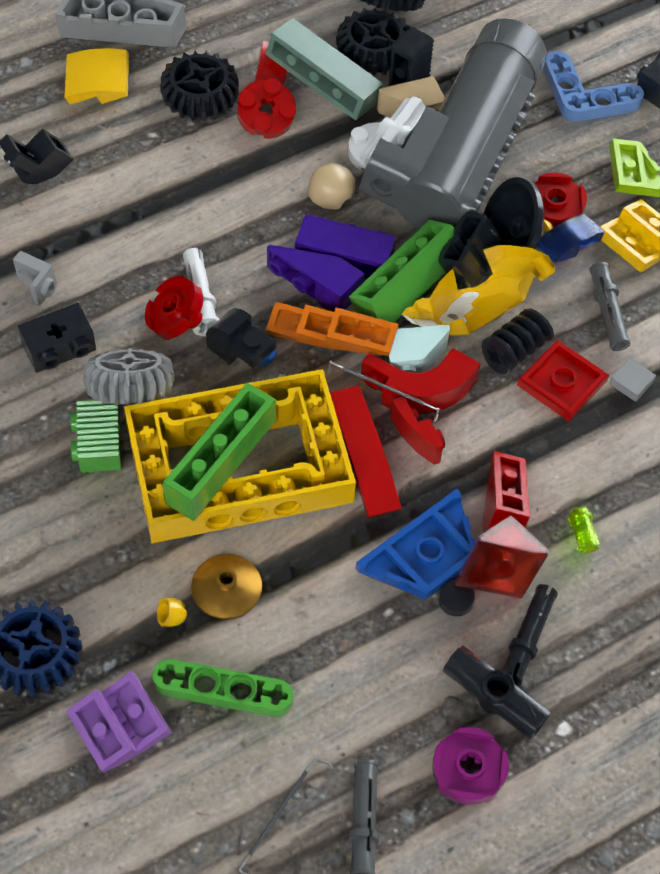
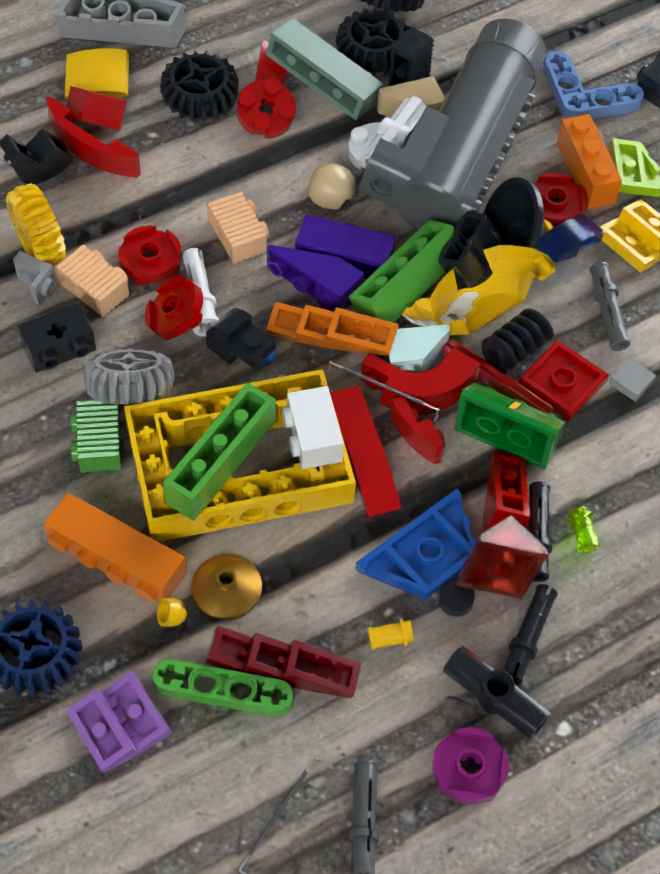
none -> yellow gear [6,183,66,266]
none -> orange brick [43,493,187,603]
none -> red slope [46,96,141,178]
none -> light nougat brick [55,244,129,317]
none -> red slope [66,86,127,130]
none -> red plate [118,225,182,286]
none -> dark red slope [205,625,361,698]
none -> light nougat brick [207,191,270,264]
none -> white piece [282,386,344,469]
none -> yellow pin [367,618,414,650]
none -> red axle [442,339,553,414]
none -> green slope [454,383,566,470]
none -> black pin [524,481,553,582]
none -> orange brick [556,114,622,210]

